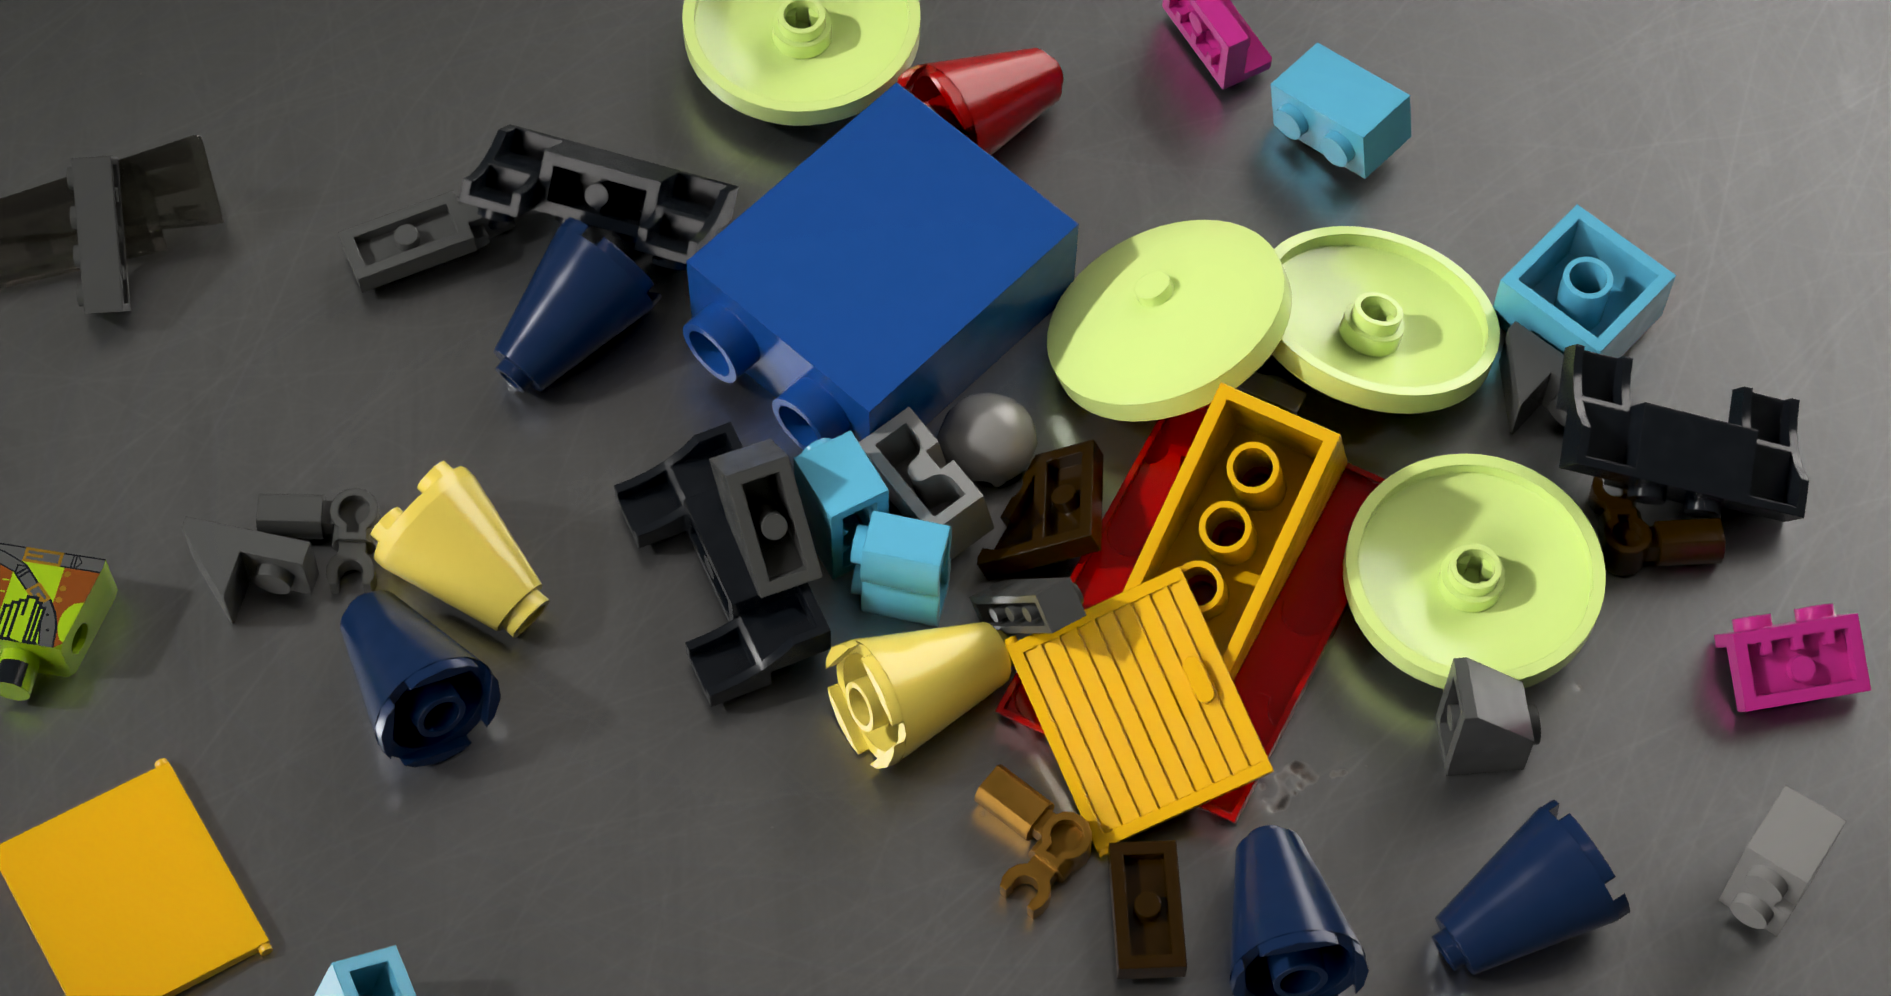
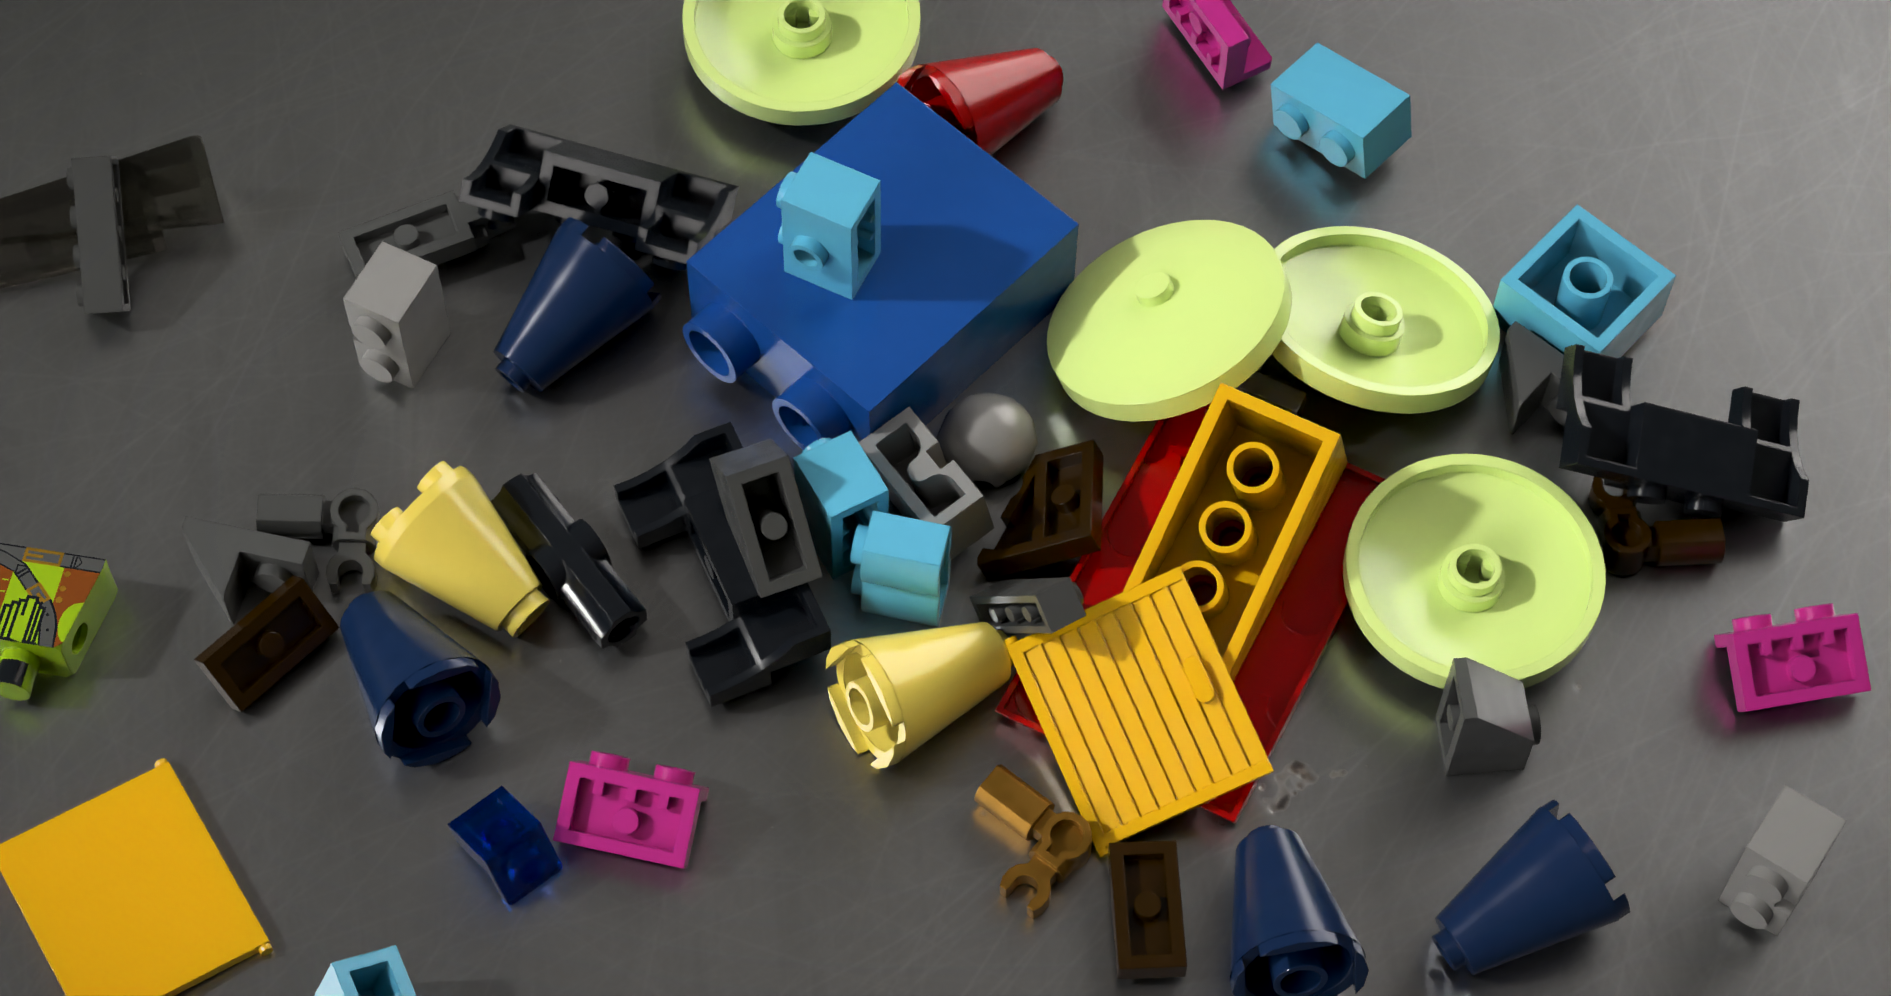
none -> dark brown plate [194,576,340,712]
none -> light grey brick [343,241,451,389]
none -> clear blue bracket [447,786,562,905]
none -> black piece [491,473,647,649]
none -> dark pink bracket [553,750,709,869]
none -> medium azure brick [776,152,881,300]

